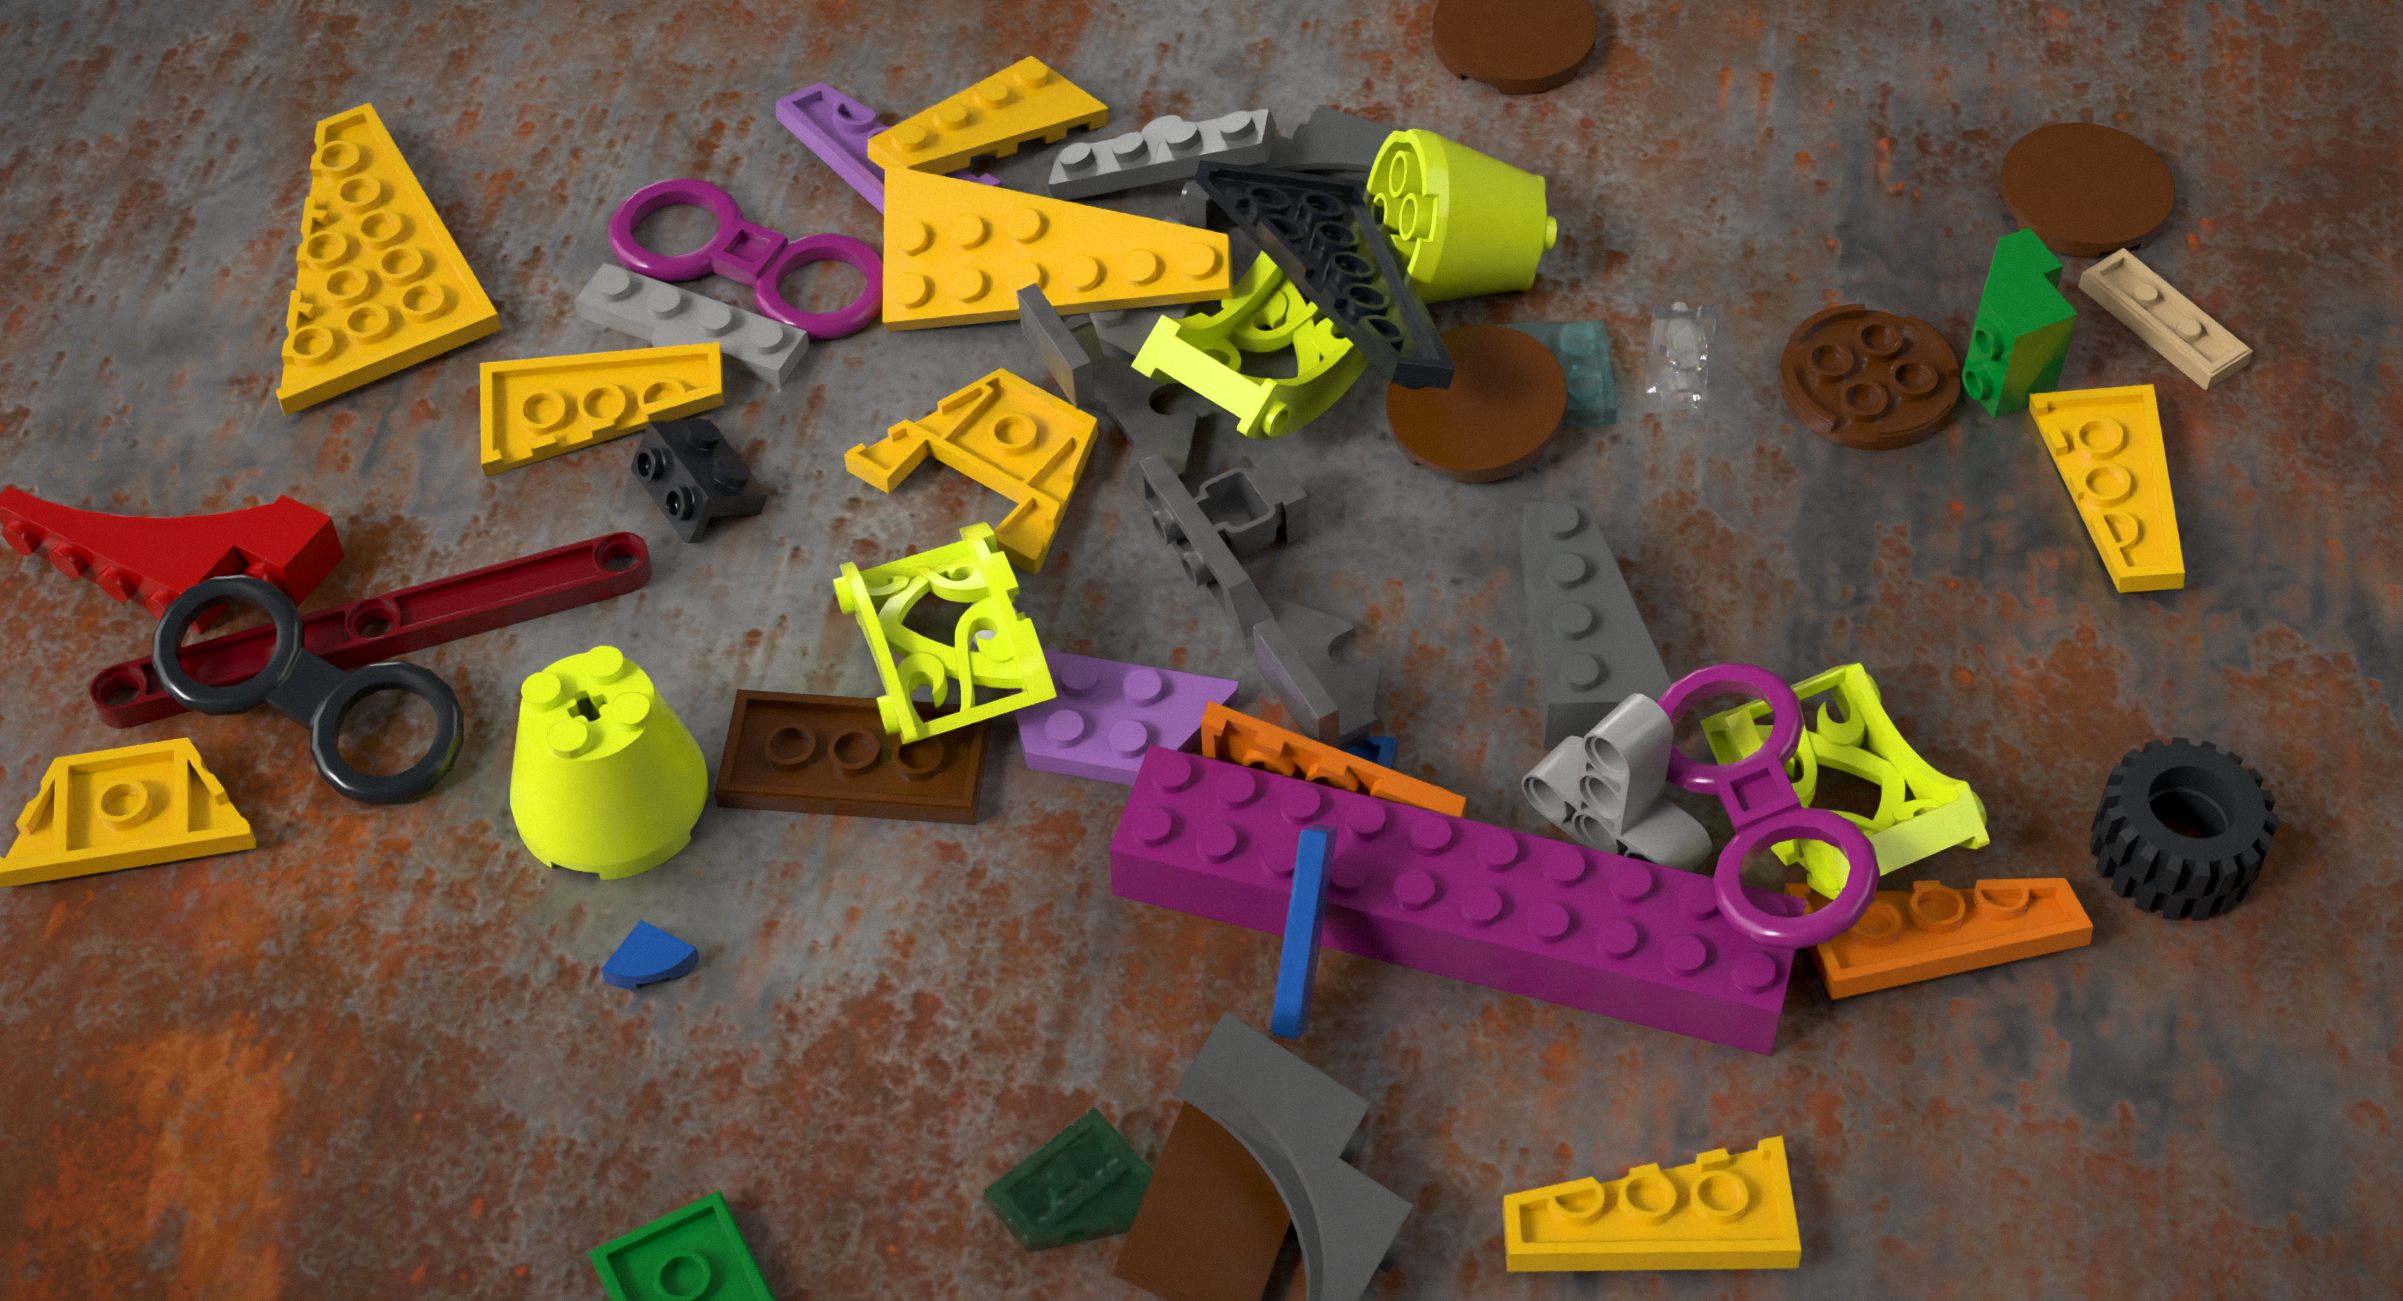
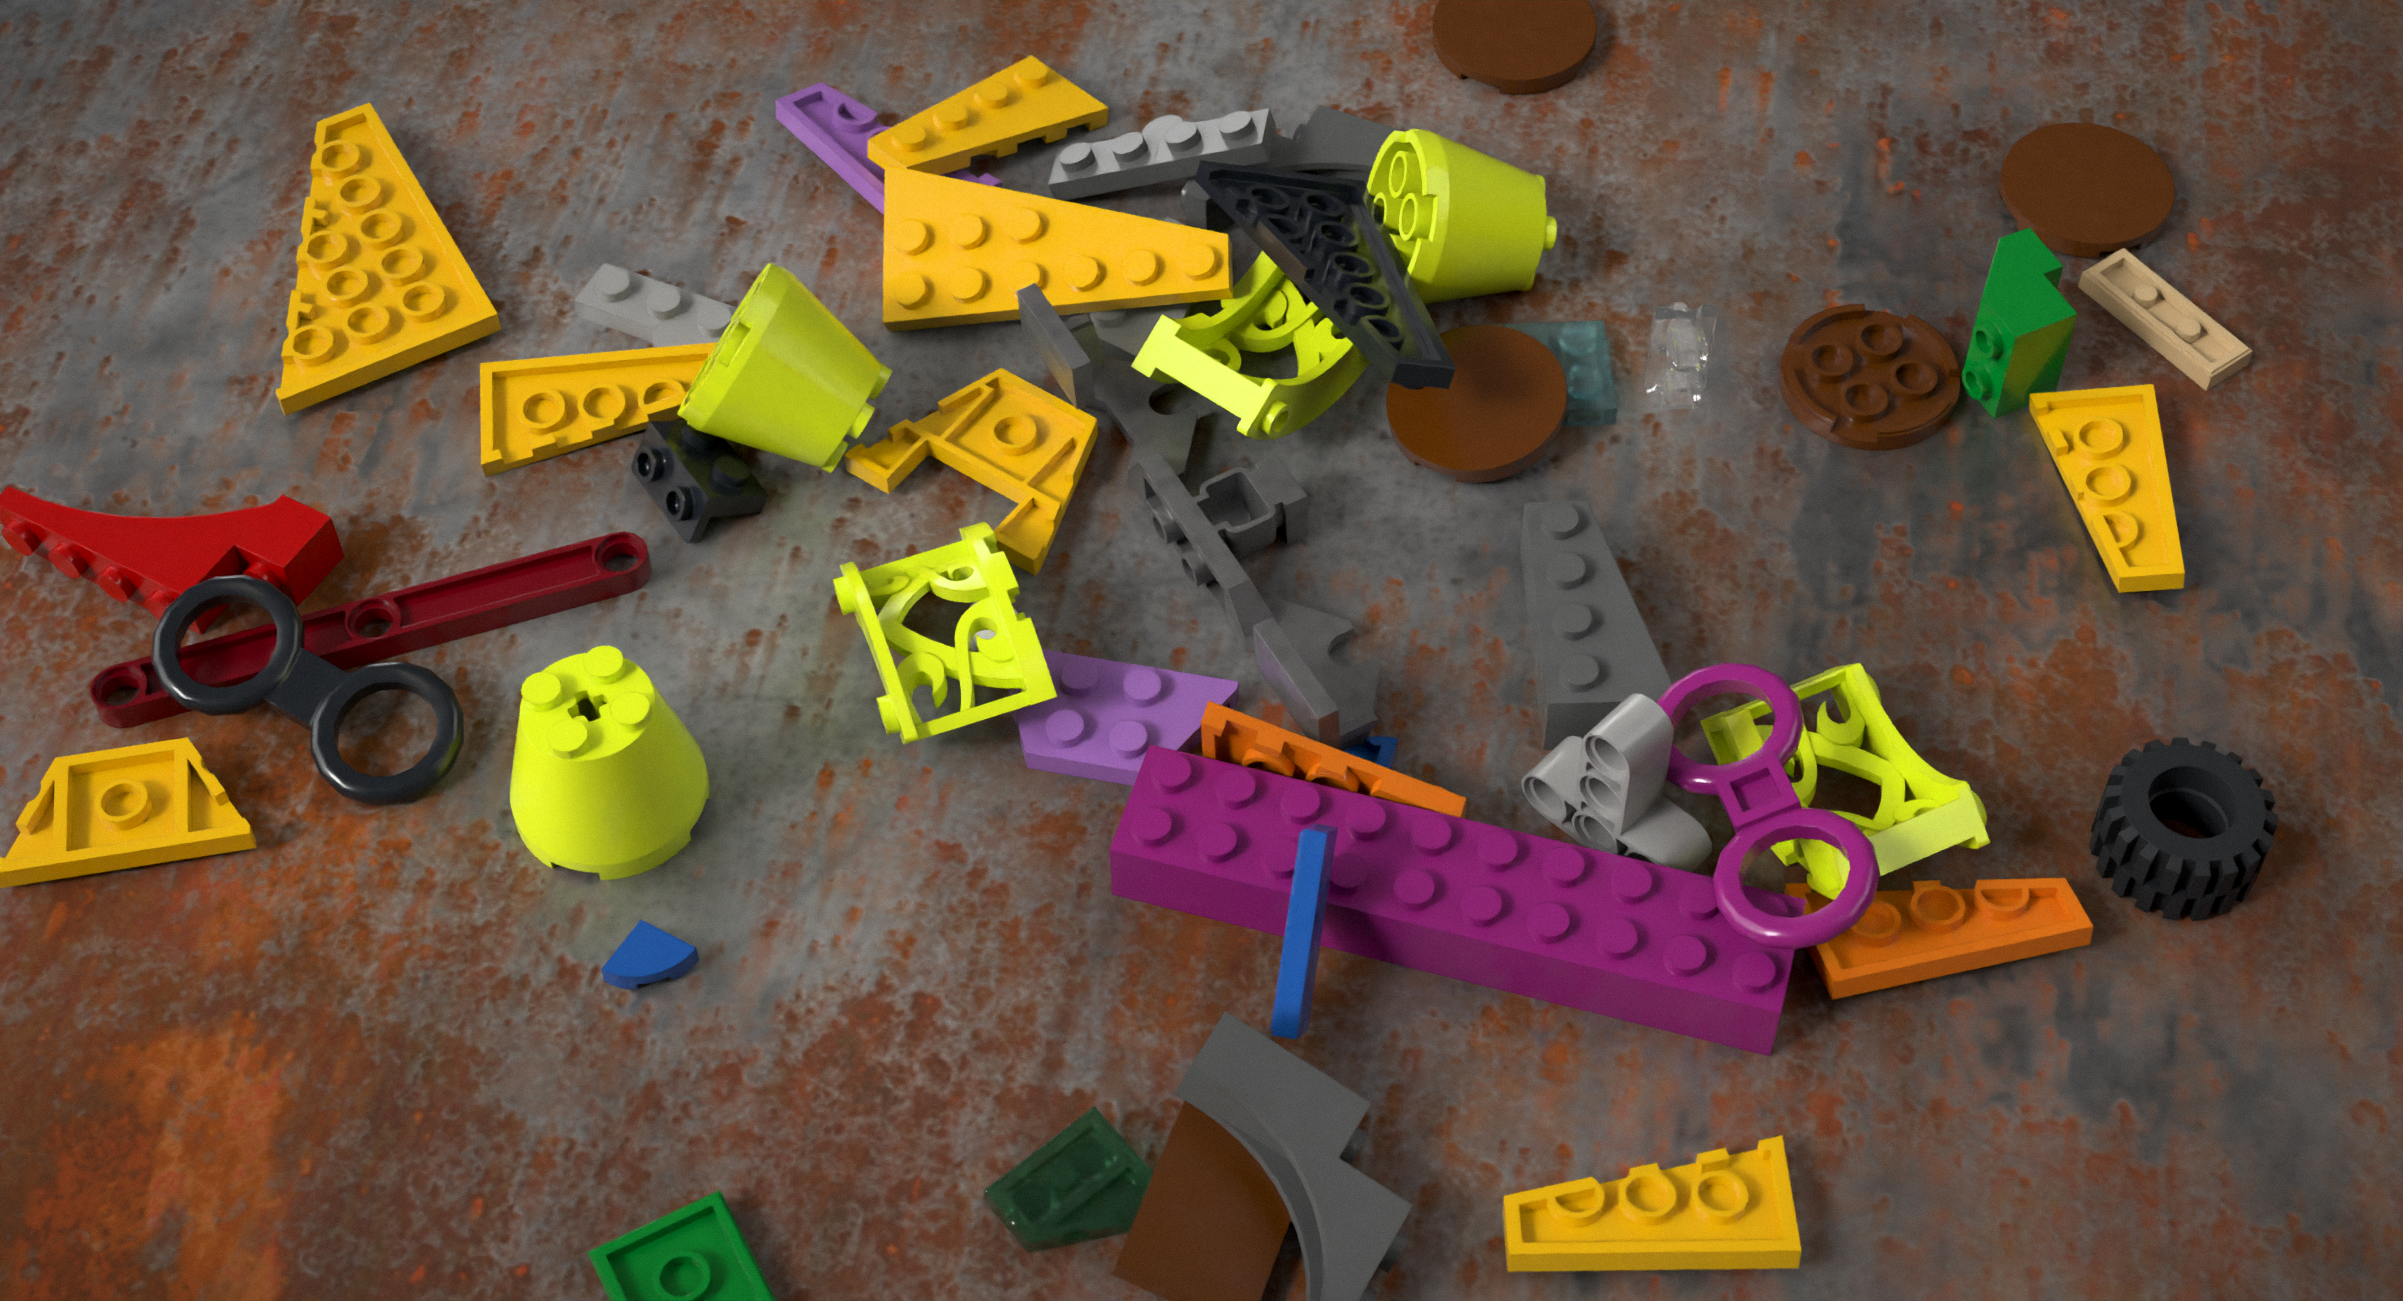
magenta bar [609,178,884,341] -> none
reddish brown tile [714,689,993,825] -> none
none -> neon yellow cone [677,263,892,474]

